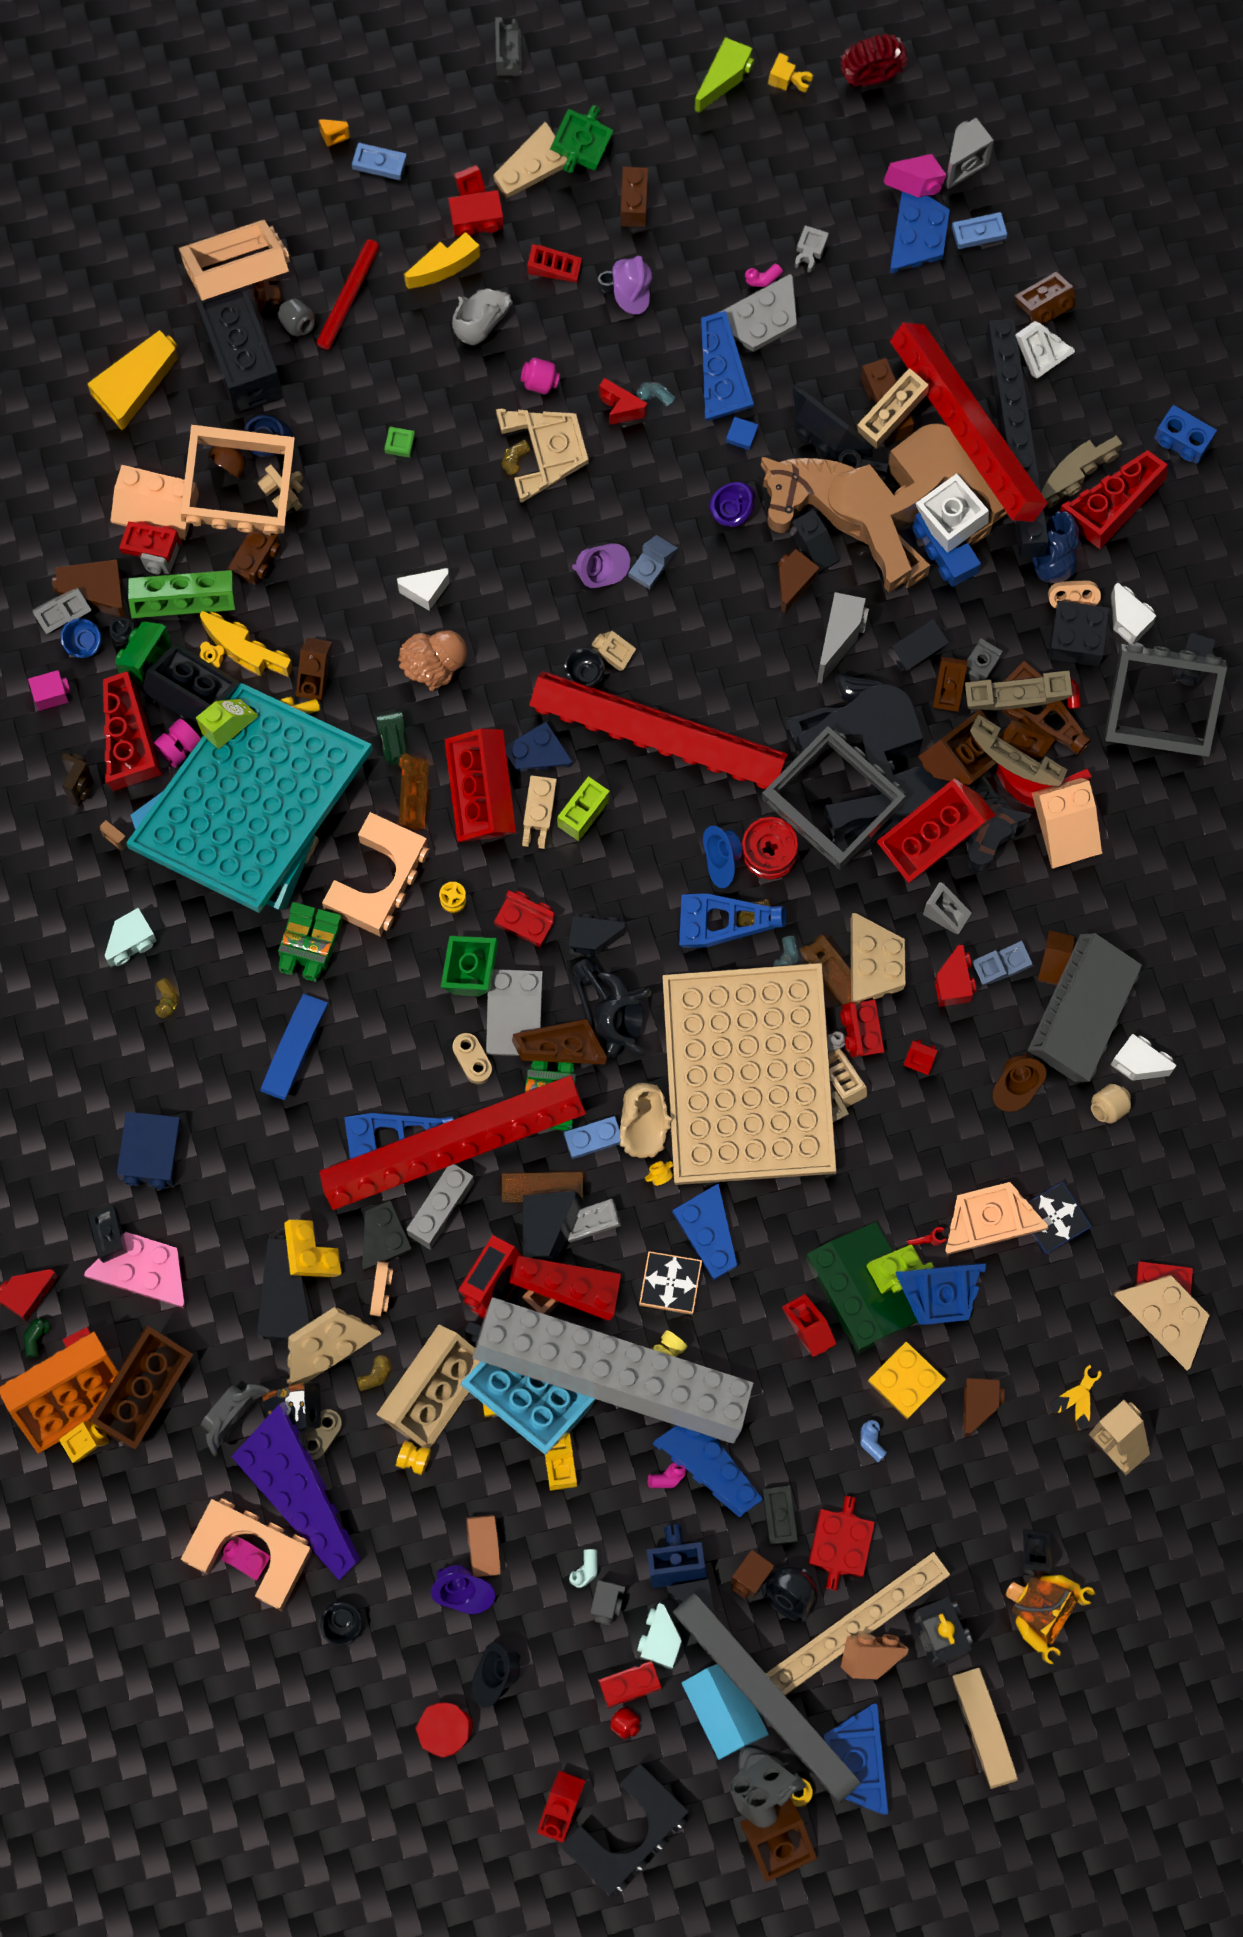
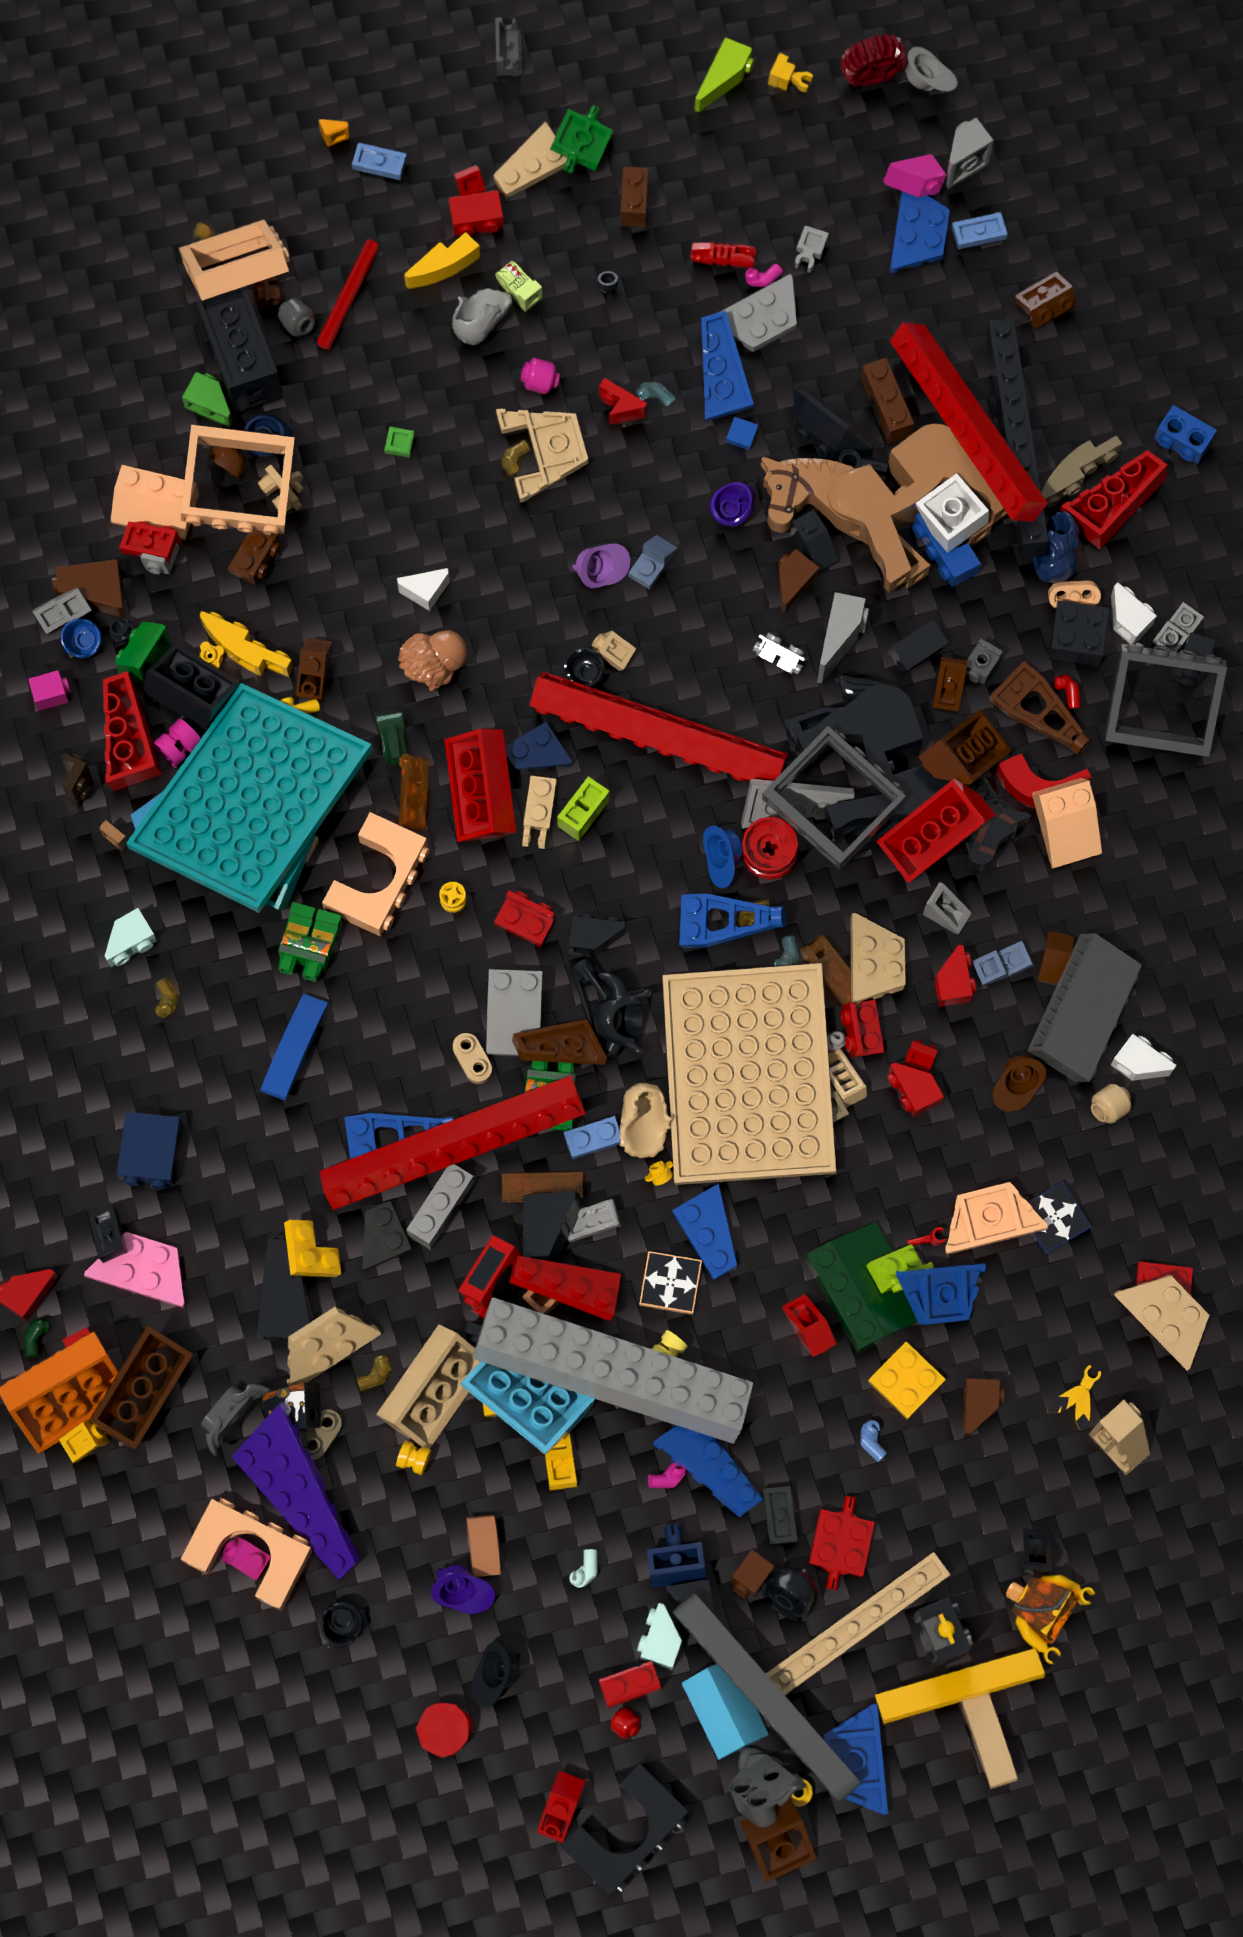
yellow slope [87,330,178,430] -> none
bright green brick [128,570,235,618] -> none
lime slope [196,699,258,749] -> none
light nougat plate [370,1261,393,1317] -> none
green slope [441,936,498,997] -> none
red slope [528,244,582,283] -> none
dark grey brick [590,1581,625,1626] -> none
medium lavender piece [613,256,652,315] -> none
nougat slope [841,1633,909,1679] -> none
tan brick [857,368,929,449] -> none
dark tan slope [965,671,1072,710] -> none
dark tan slope [970,714,1067,786] -> none
reddish brown slope [1000,716,1055,759] -> none
white wing [1015,321,1075,378] -> none
none -> bright green slope [182,372,232,427]
none -> clear yellow hand [194,223,212,241]
none -> yellowish green leg [495,261,542,312]
none -> red hinge [691,242,756,268]
none -> light grey wing [741,779,855,828]
none -> hinge [753,632,808,675]
none -> yellow tile [875,1648,1045,1724]
none -> red slope [887,1063,944,1118]
none -> light grey piece [905,47,957,92]
none -> light grey slope [1152,602,1204,652]

